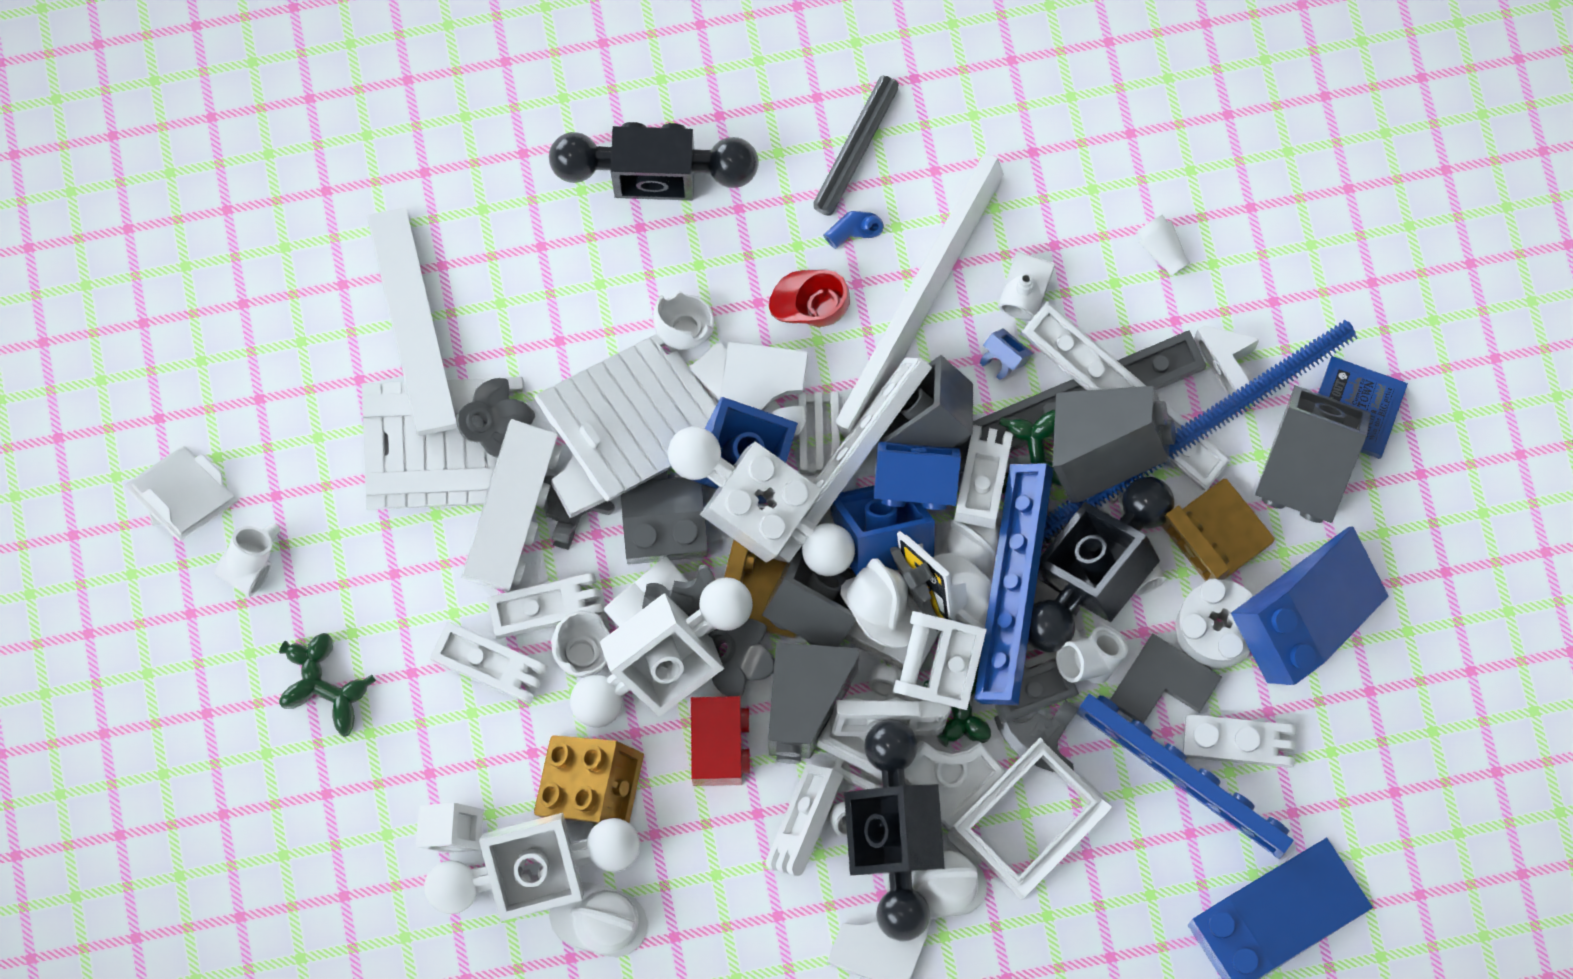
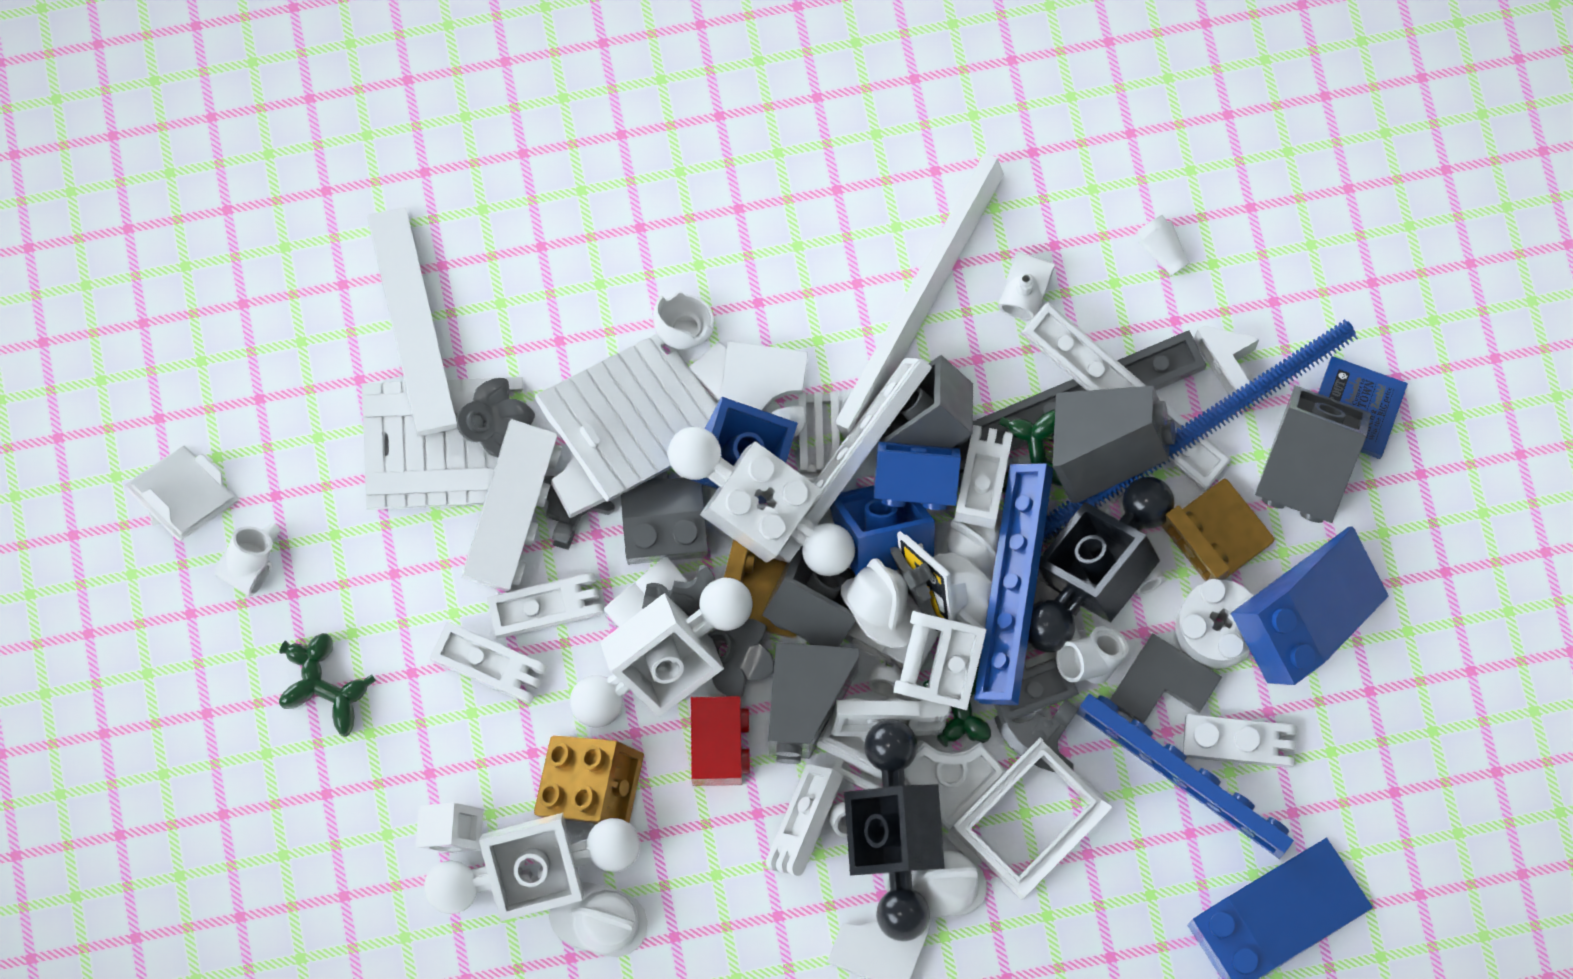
black brick [548,122,759,201] -> none
white hair [551,610,611,678] -> none
red cap [769,269,850,328] -> none
dark grey axle [813,75,899,216] -> none
blue arm [823,211,884,249] -> none
tile [980,328,1034,380] -> none

